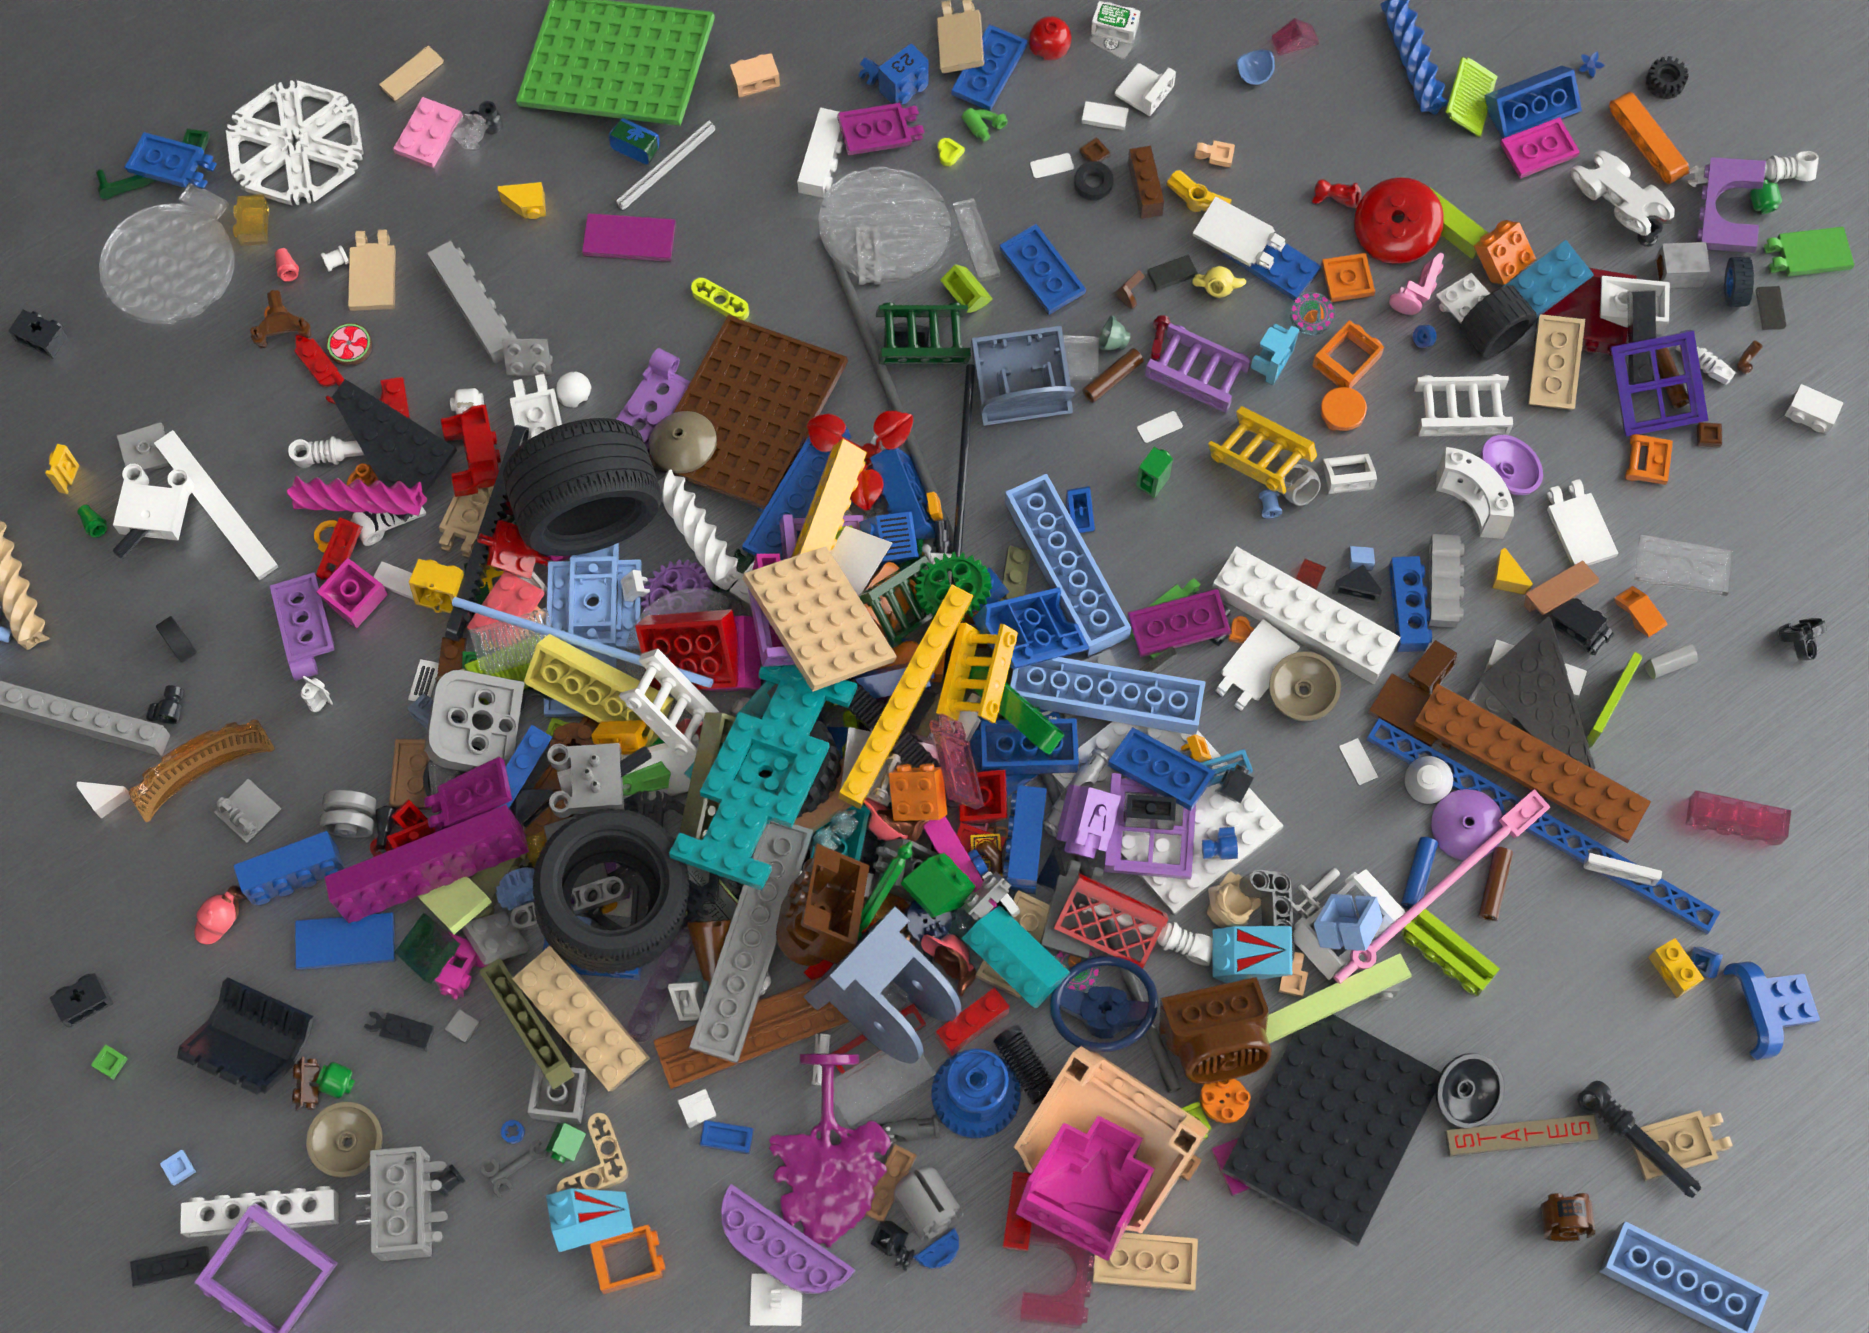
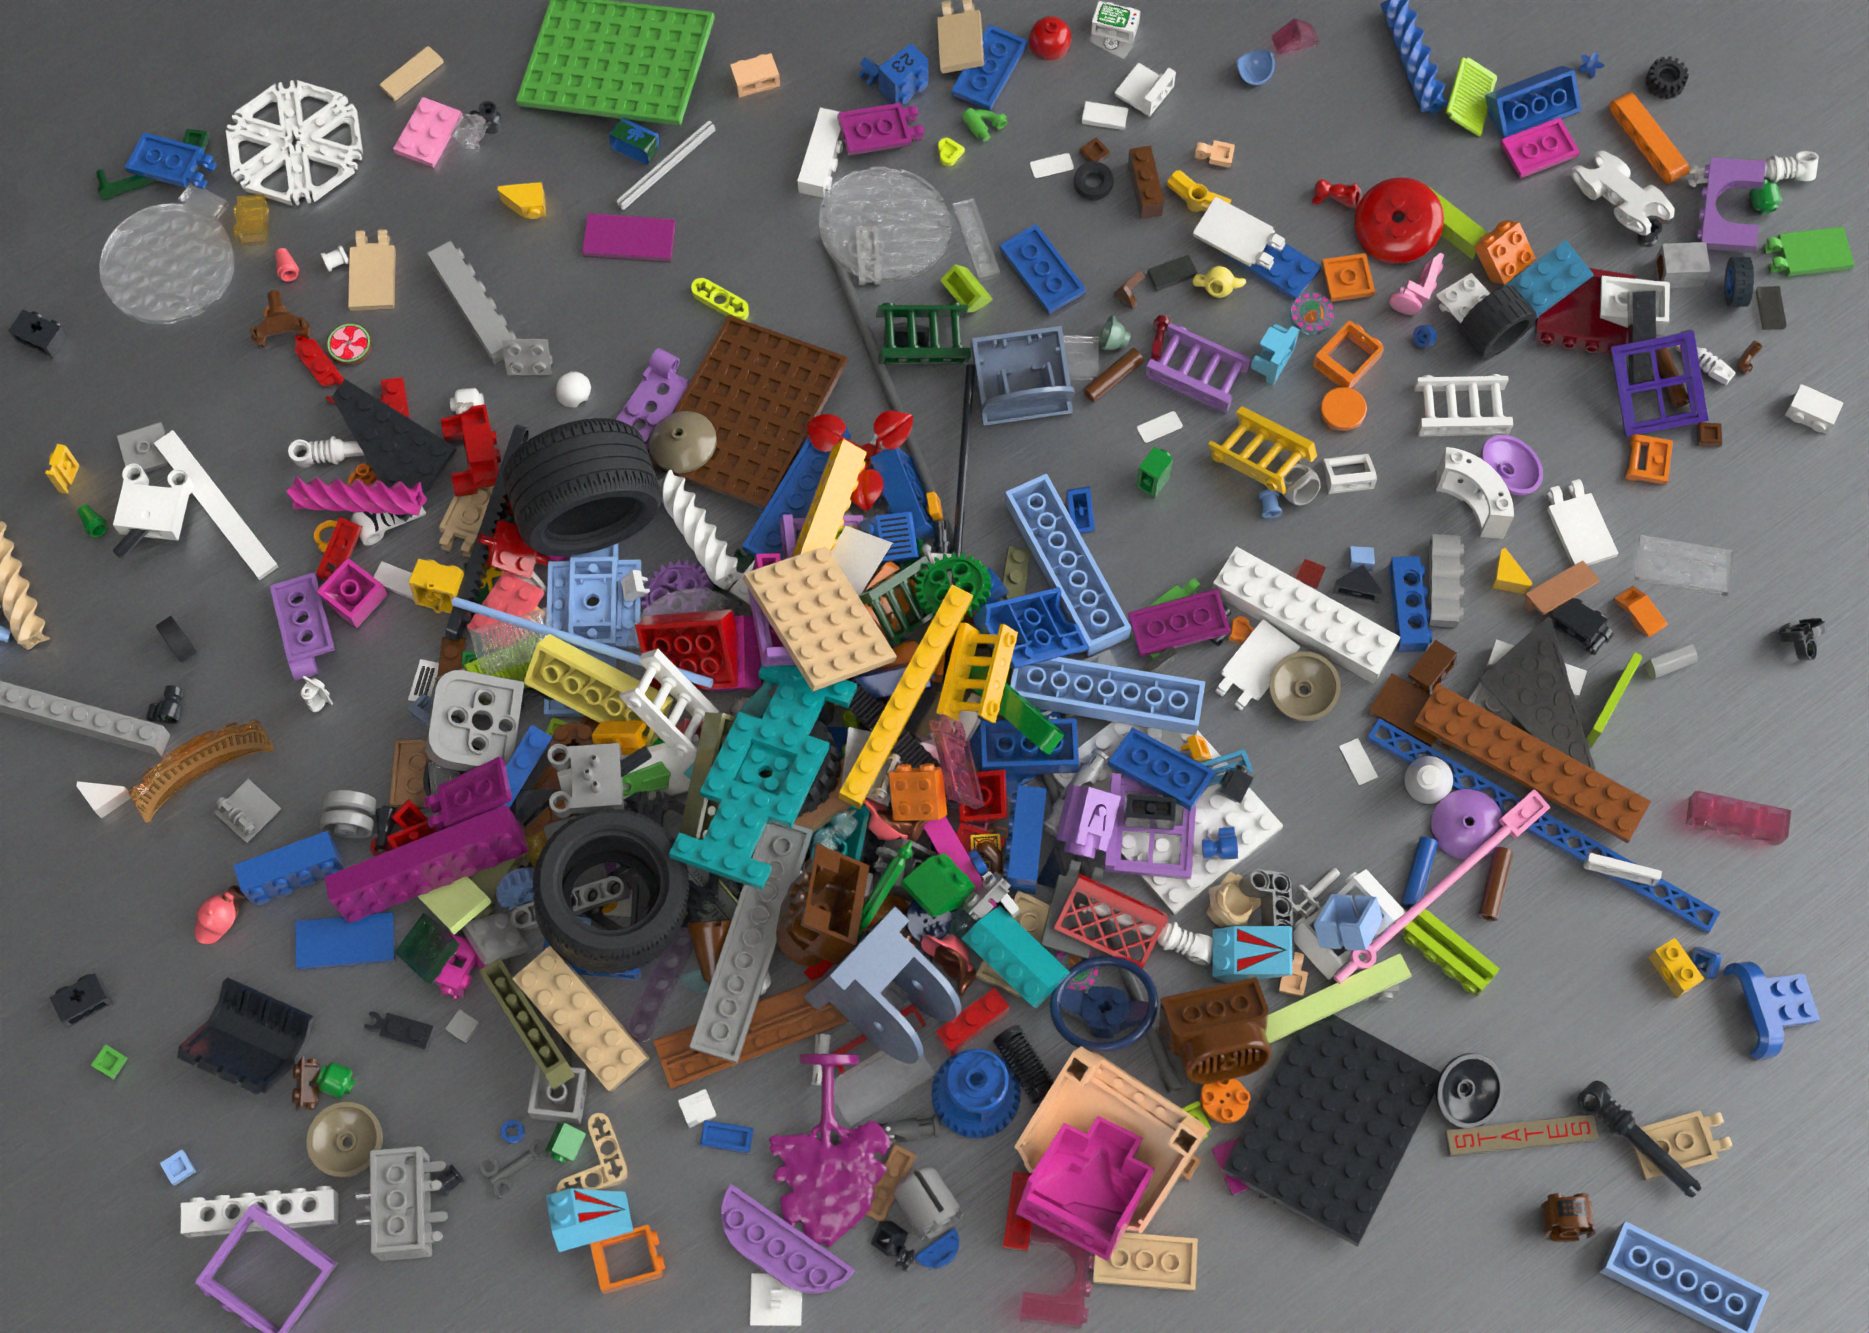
black tile [130,1246,210,1288] -> none
white tile [510,374,562,440] -> none
white slope [668,981,703,1021] -> none
tan plate [1528,314,1585,410] -> none

